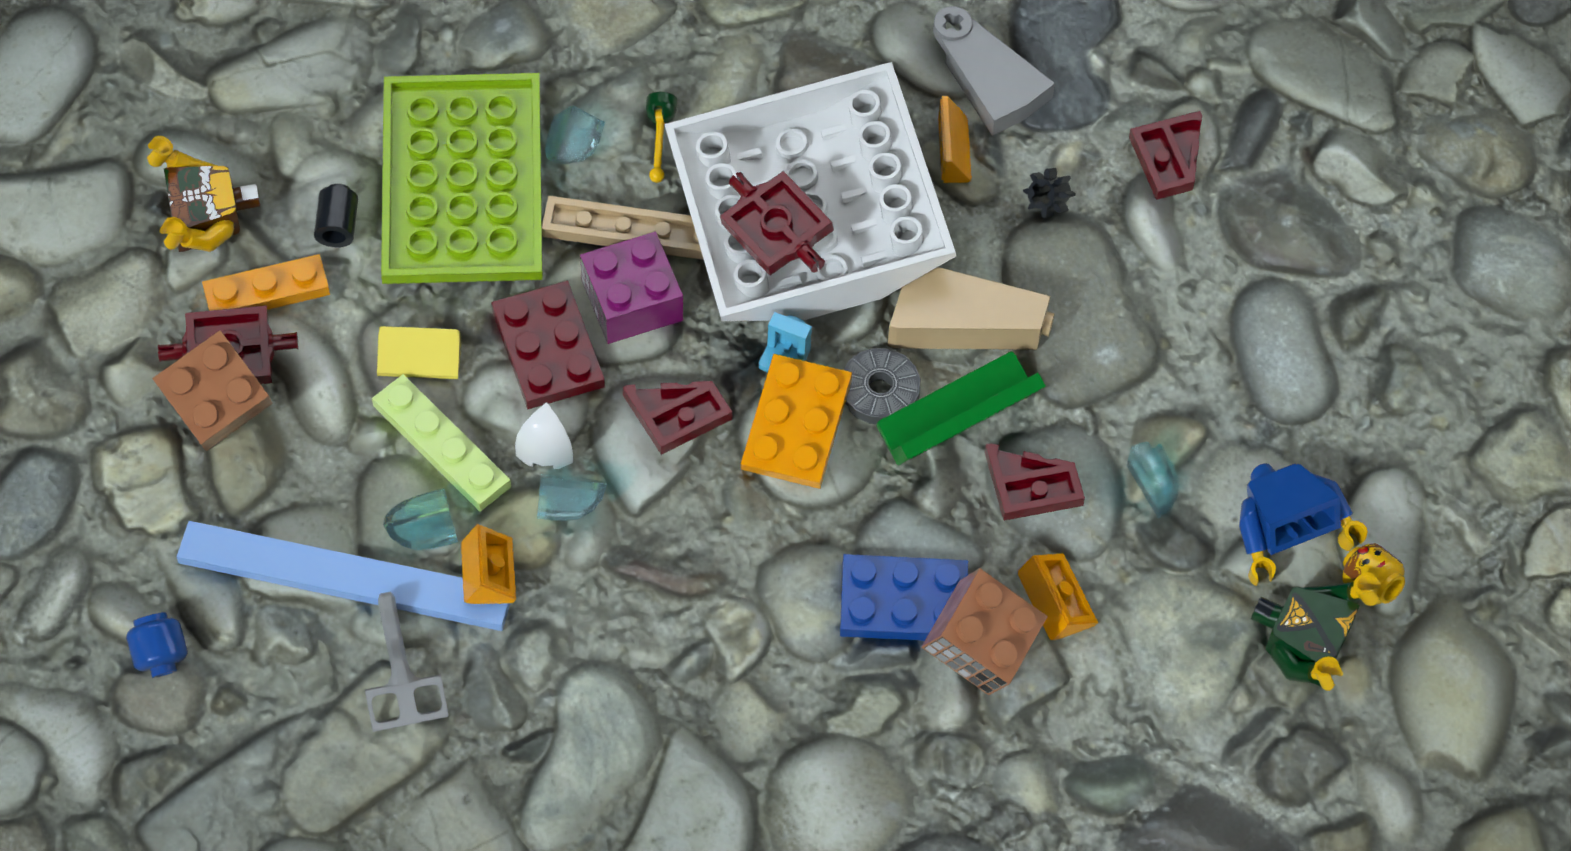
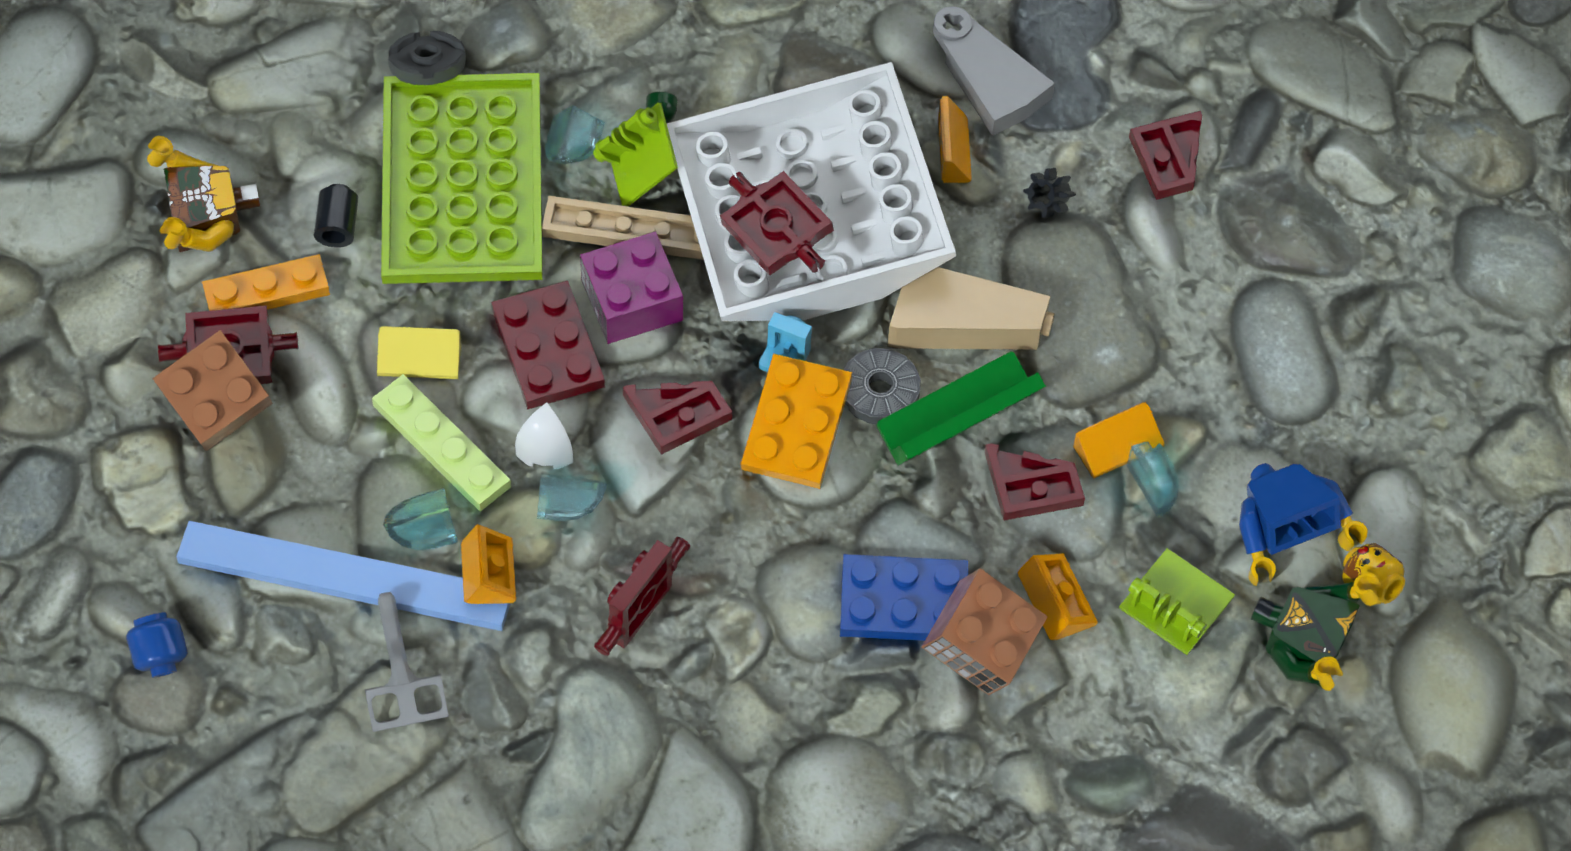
none -> dark grey tile [388,31,466,85]
none -> lime hinge [593,102,678,207]
none -> dark red plate [594,537,691,656]
none -> light orange slope [1073,402,1165,479]
none -> lime hinge [1119,548,1235,655]

